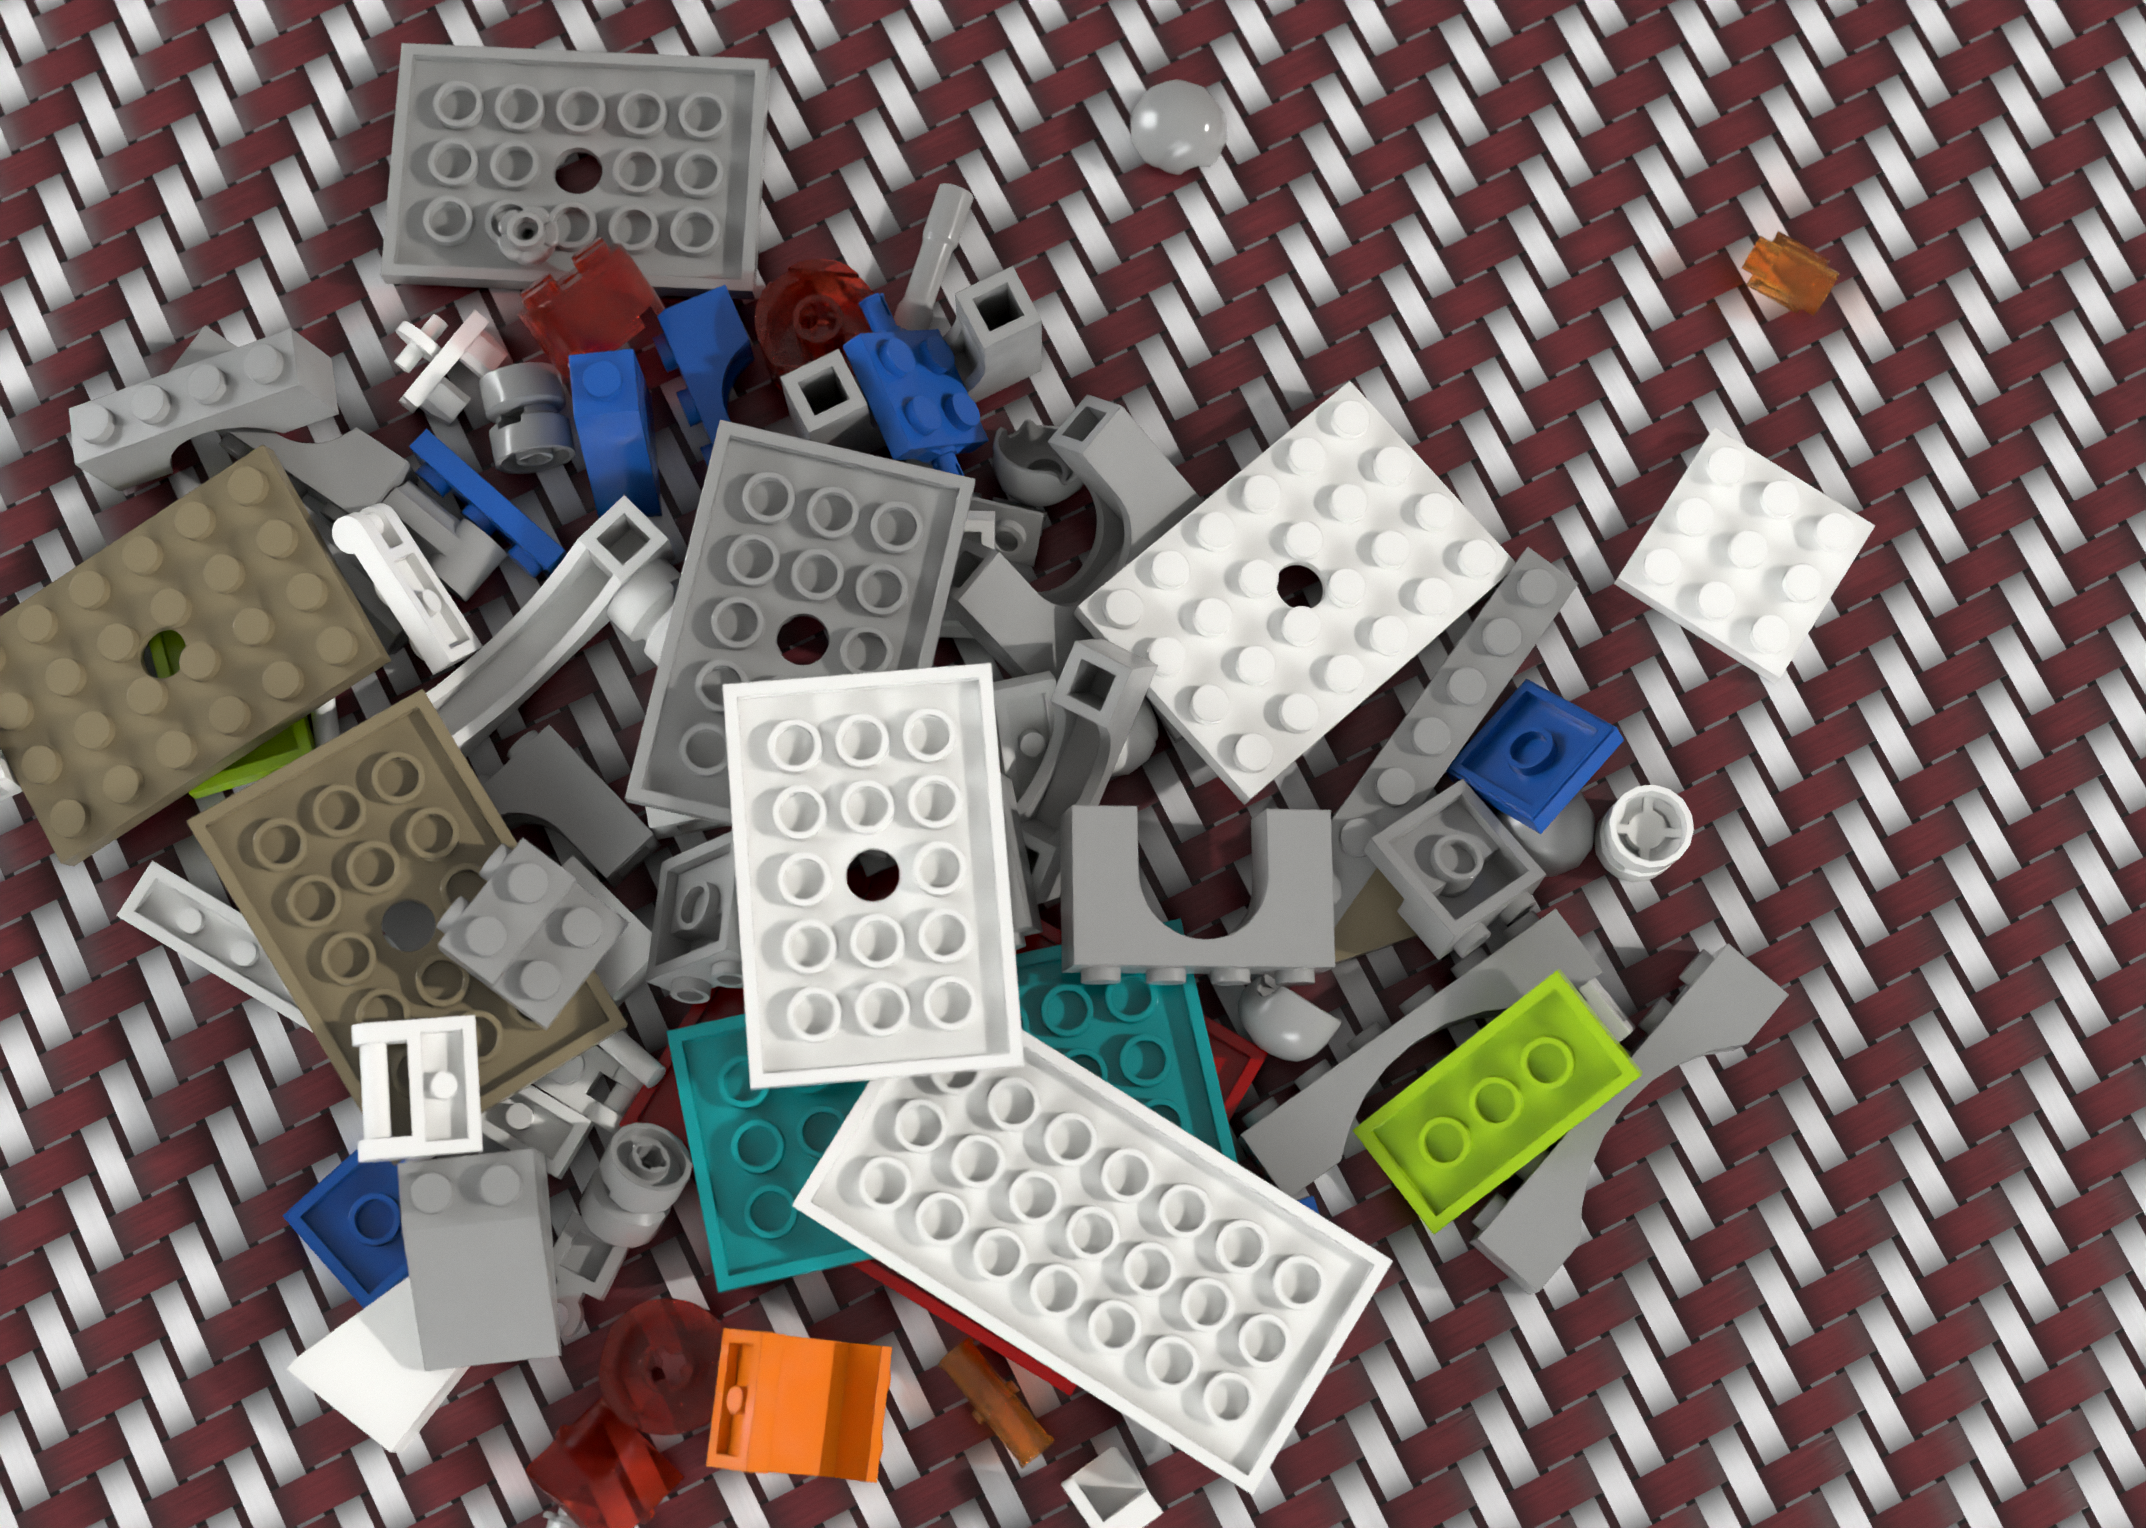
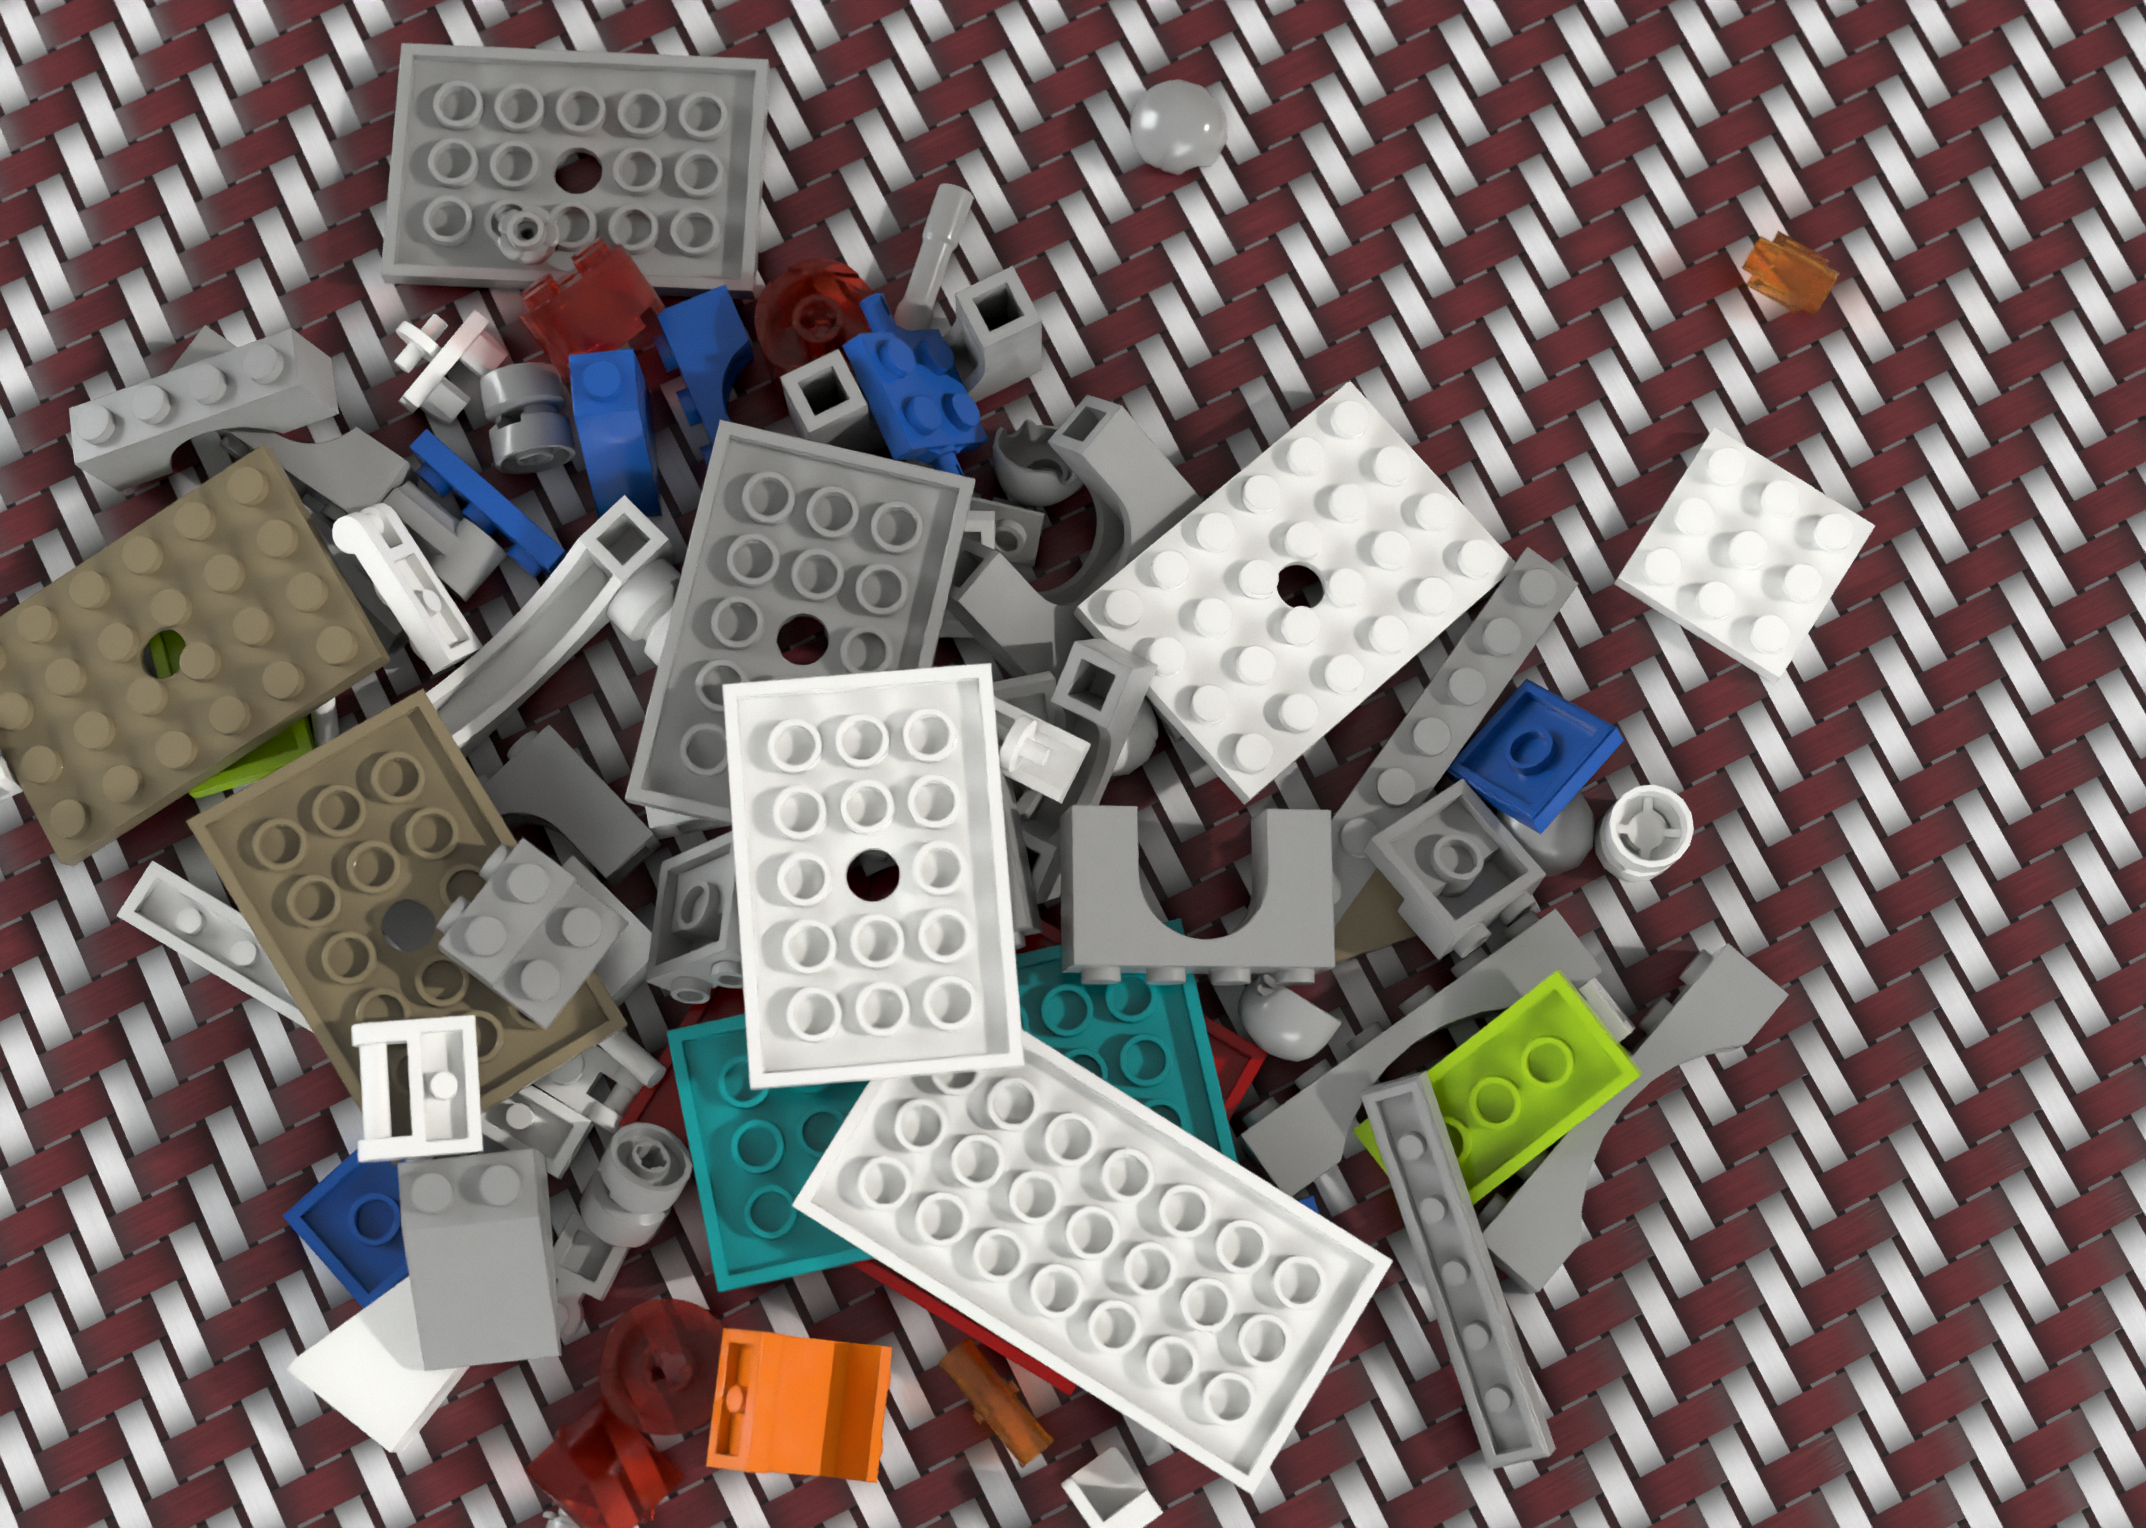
none -> white hips [994,696,1091,804]
none -> light grey tile [1360,1070,1556,1470]

